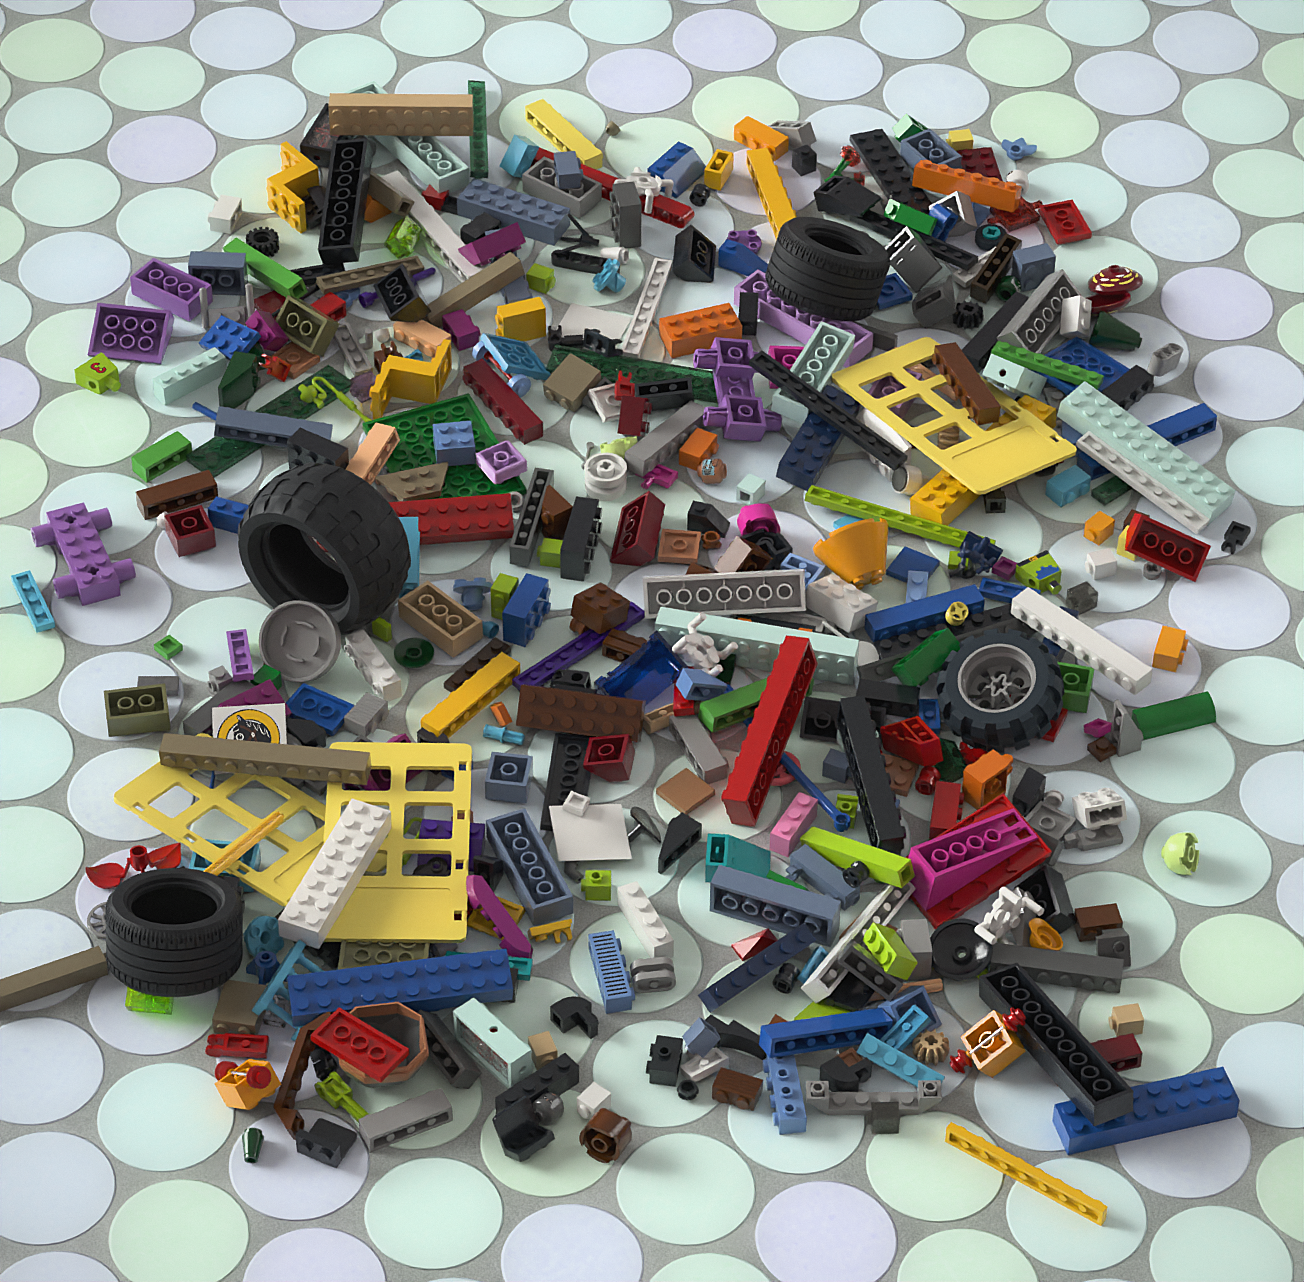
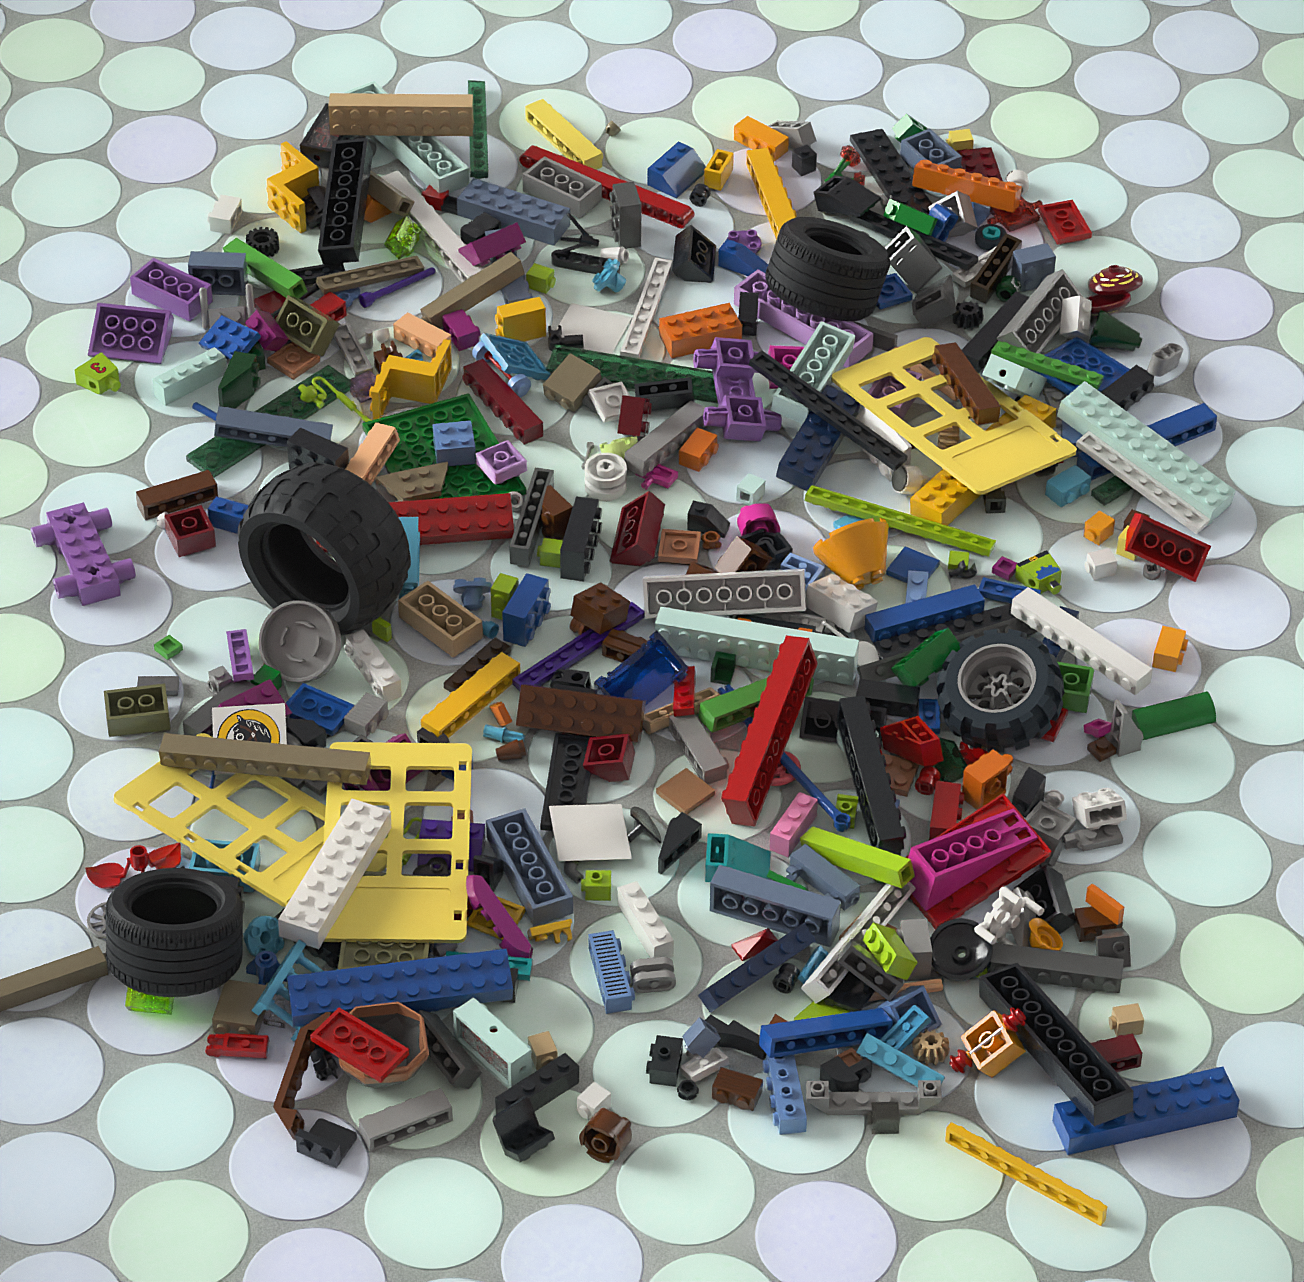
medium azure plate [11,570,55,633] -> none
bright green brick [131,431,193,483] -> none
yellow axle [204,811,284,876] -> none
light orange brick [215,1059,282,1110] -> none
dark green cone [242,1128,264,1163] -> none
red plate [259,354,292,382] -> none
lime connector [314,1071,368,1123] -> none
black slope [373,264,431,322] -> none
dark green dish [394,638,434,668] -> none
sand blue brick [485,752,533,803] -> none
medium azure brick [500,135,539,178] -> none
dark grey head [532,1092,564,1126] -> none
black brick [550,996,599,1039] -> none
sand blue brick [554,151,583,189] -> none
white tile [562,791,590,817] -> none
black hinge [583,328,623,358] -> none
white plate [614,167,673,214] -> none
red plate [615,371,635,401] -> none
white plate [672,612,738,677] -> none
medium blue slope [675,668,727,701] -> none
nougat head [697,459,727,484] -> none
sand blue brick [822,748,852,784] -> none
black wheel [842,861,870,888] -> none
light yellow wheel [945,602,968,626] -> none
dark blue piece [957,531,1003,574] -> none
medium blue plate [1001,137,1037,160] -> none
clear smoke brick [1066,581,1098,615] -> none
yellowish green cylinder [1161,832,1199,875] -> none
black plate [1221,521,1251,555] -> none
none -> reddish brown cone [495,739,527,761]
none -> orange tile [1085,884,1125,925]

